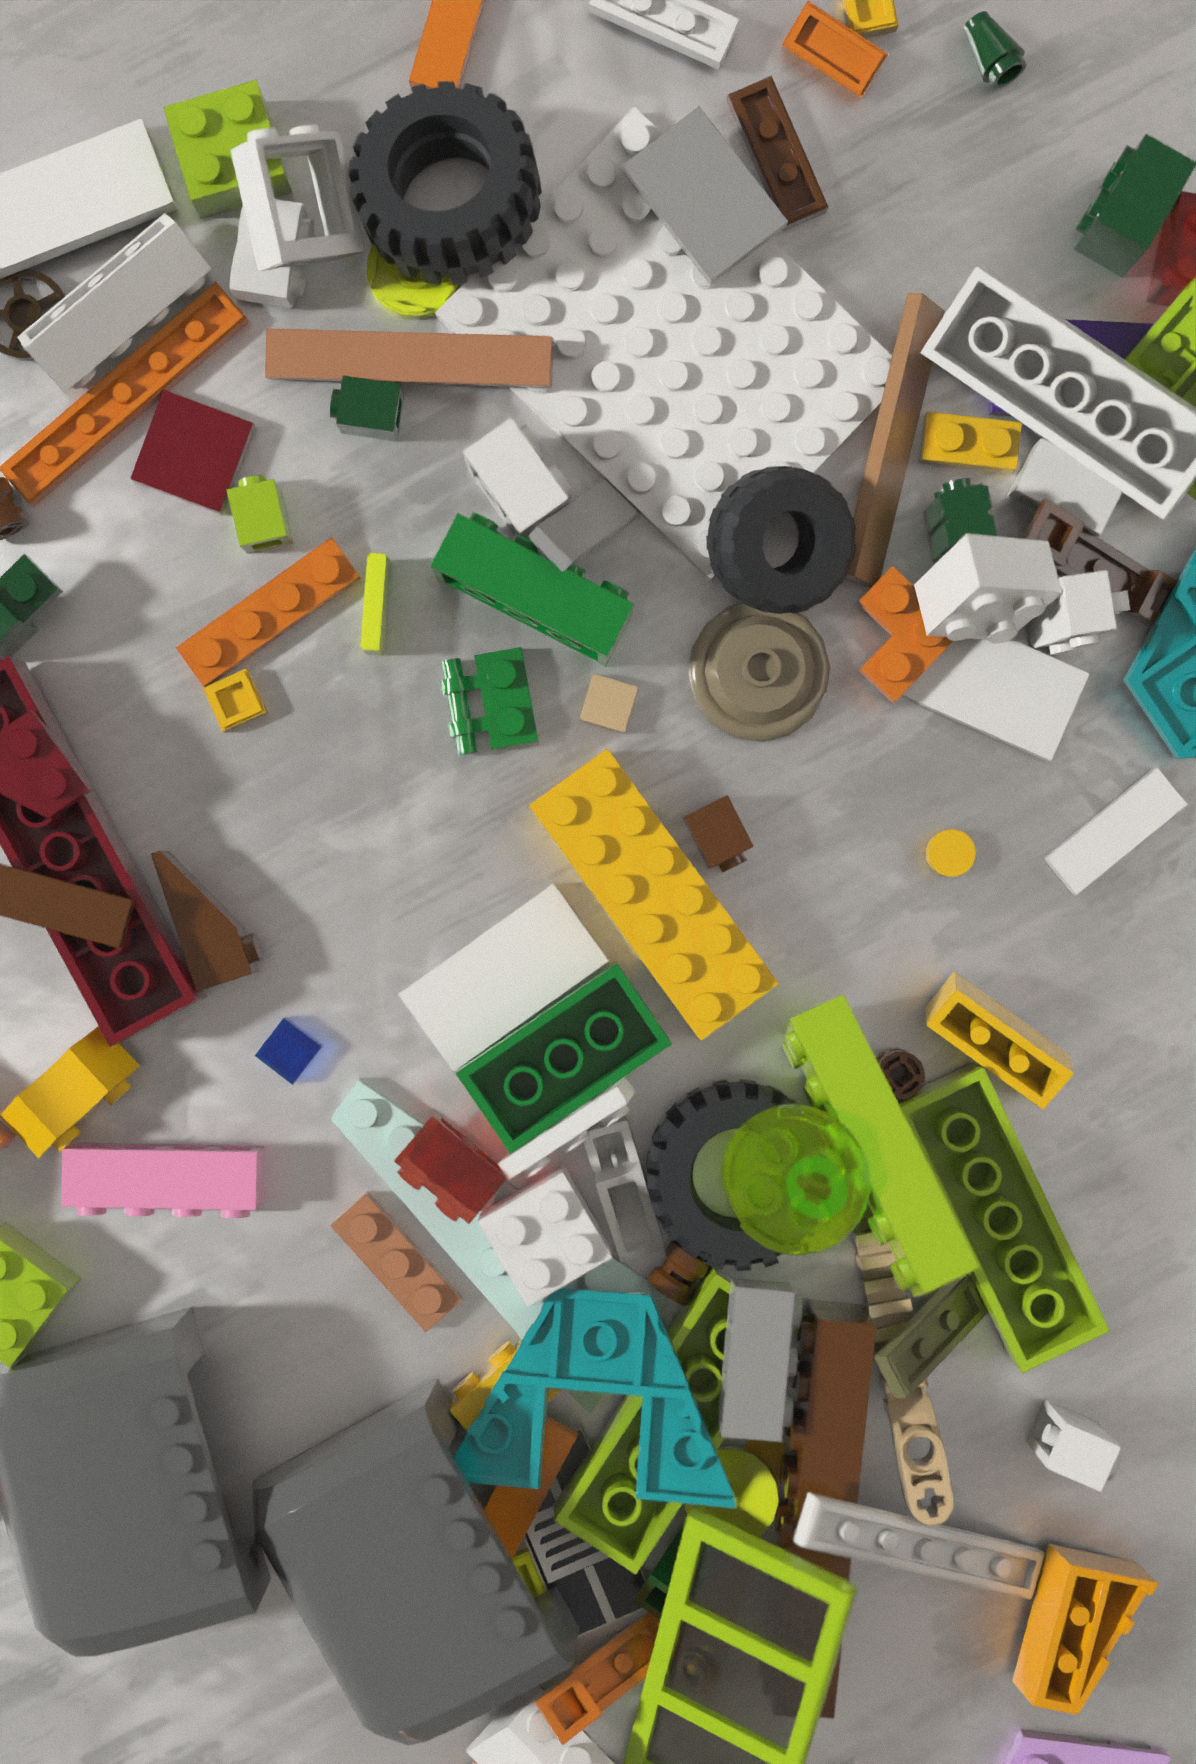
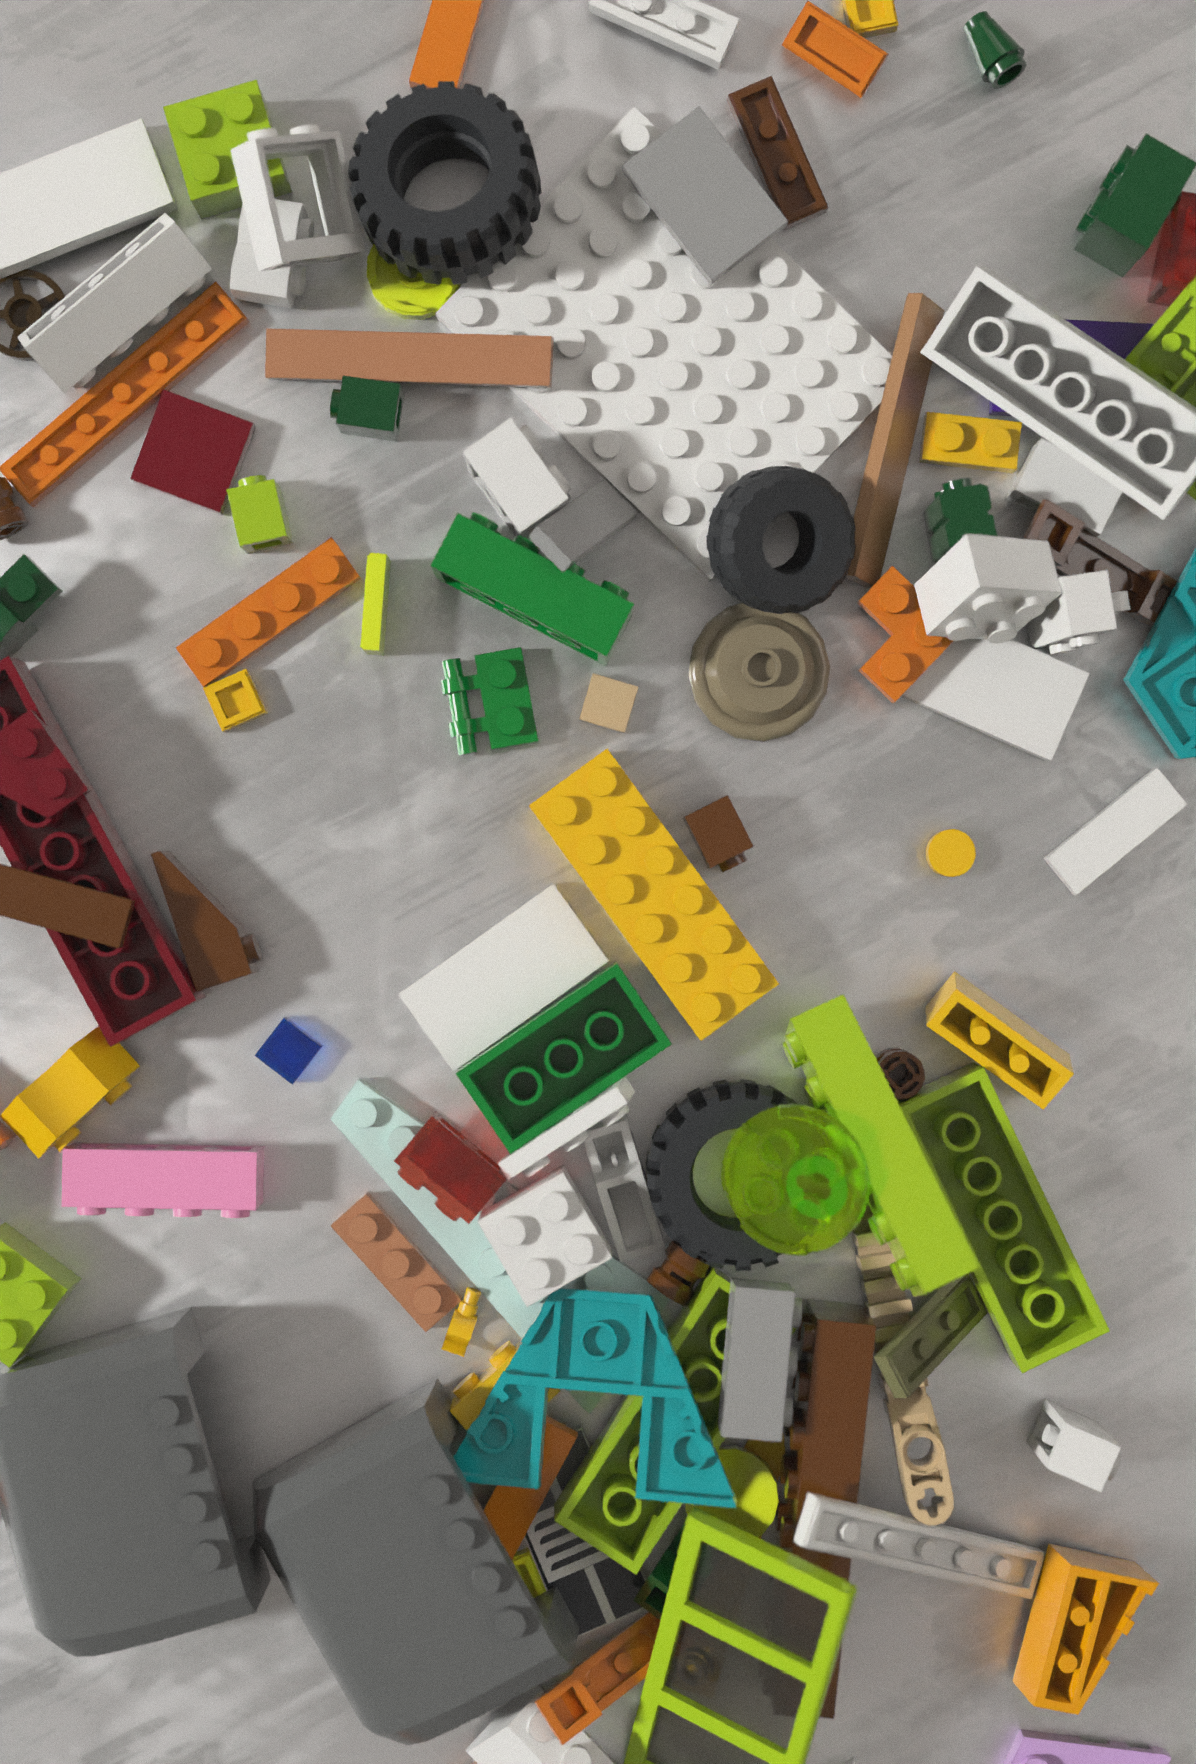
none -> yellow piece [441,1287,481,1357]

